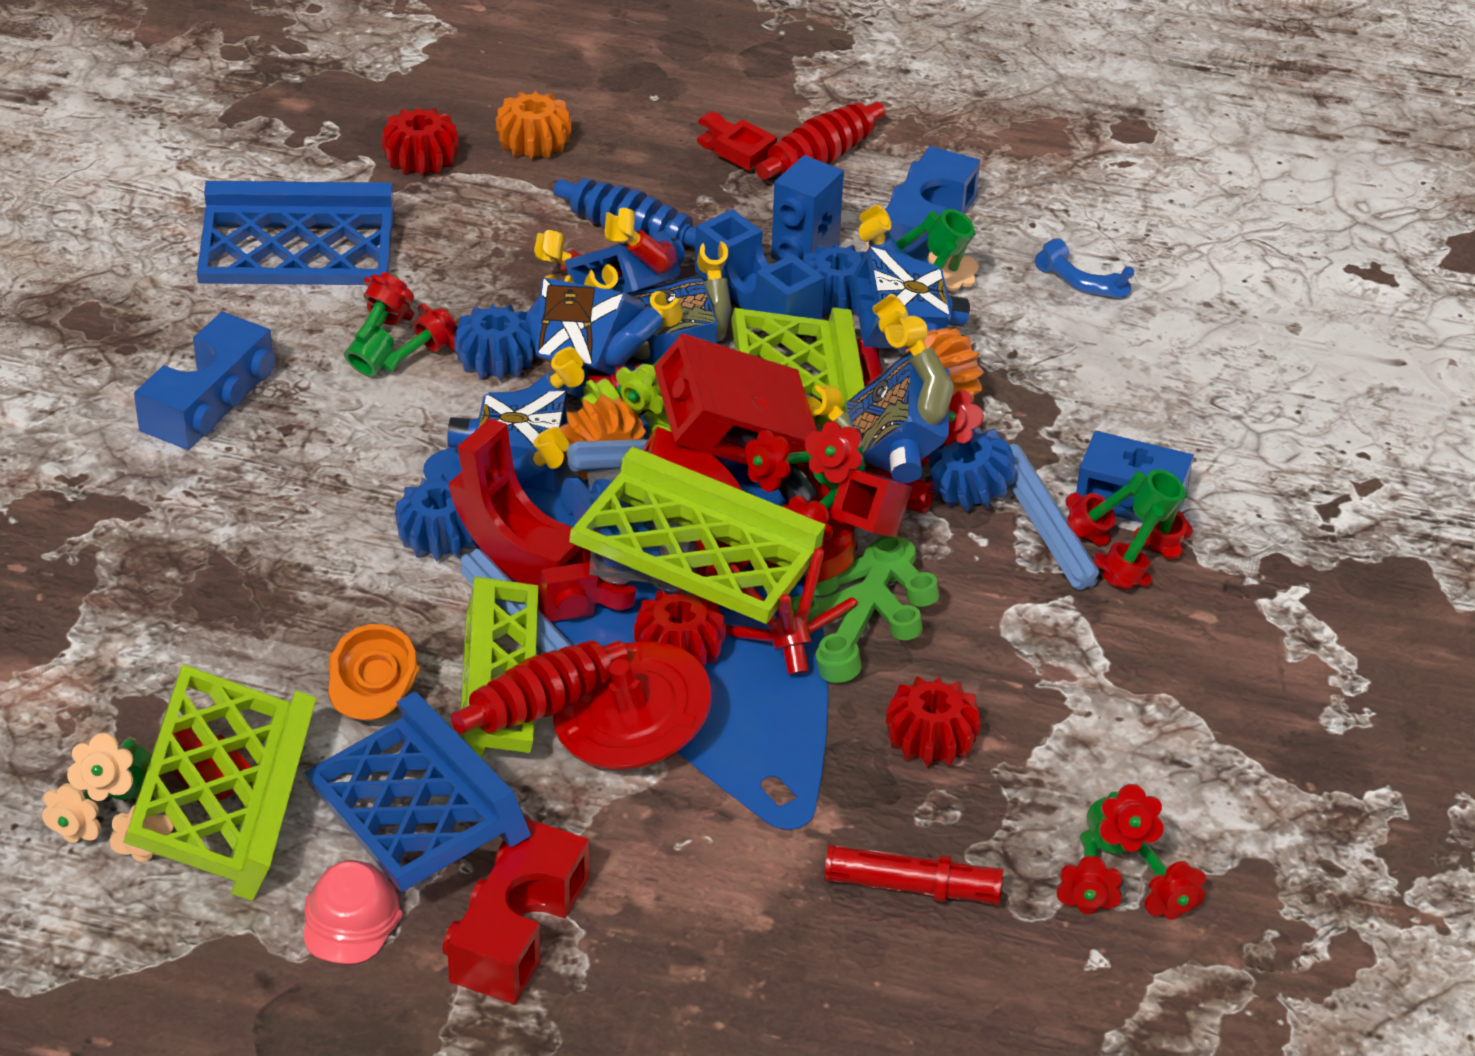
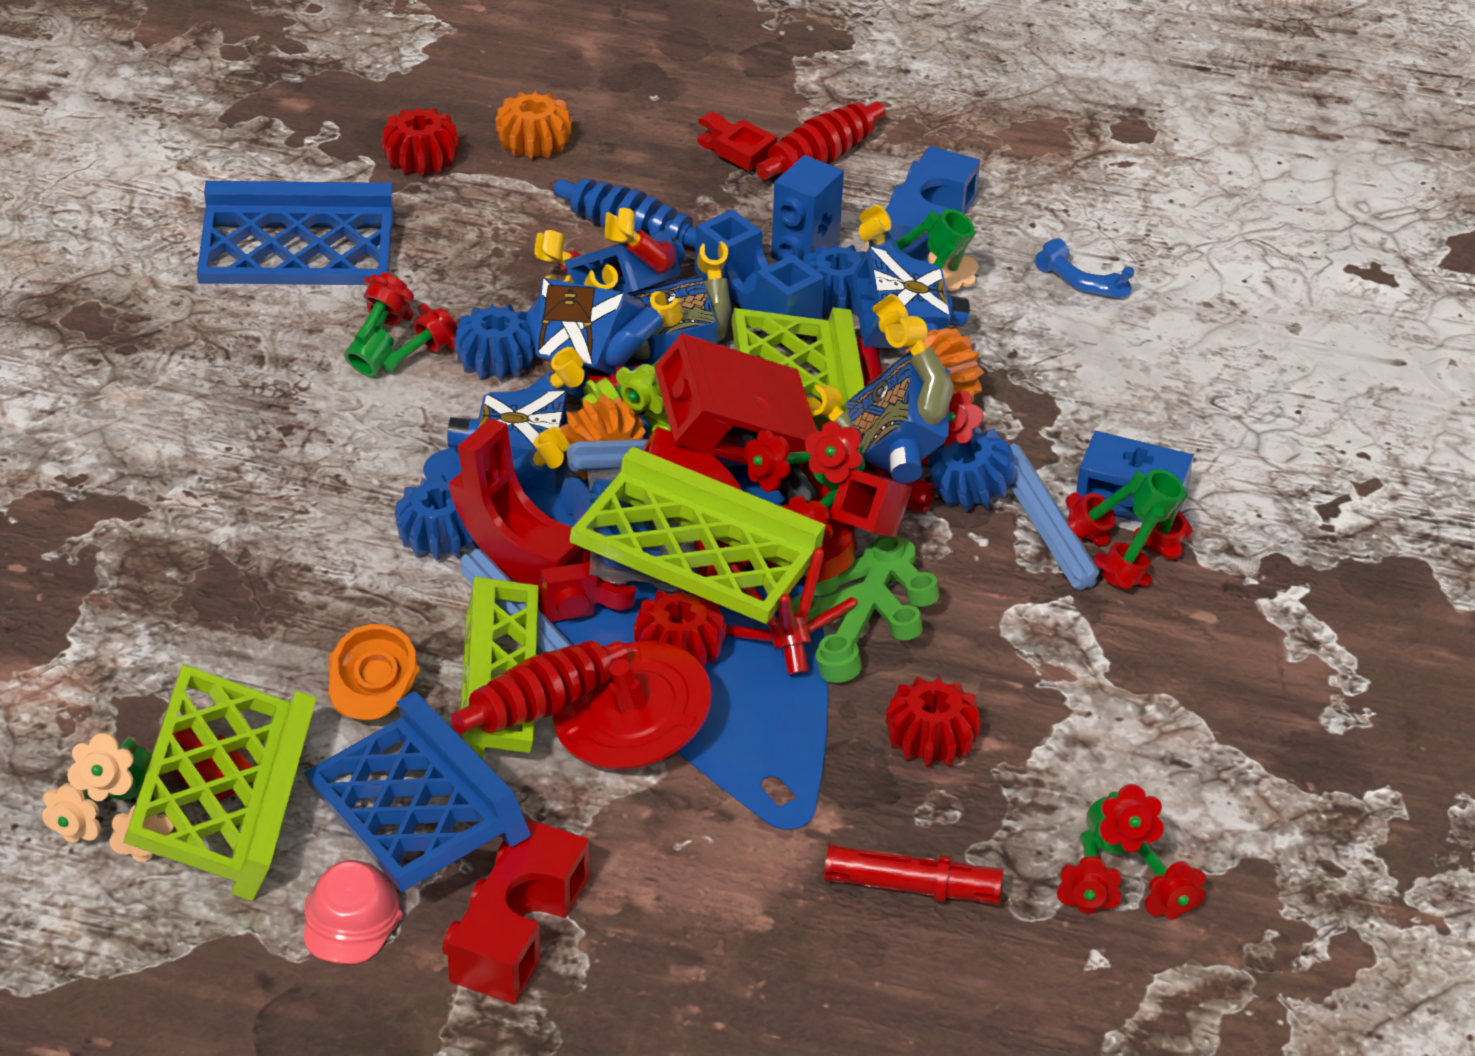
blue arch [134,311,275,450] -> none

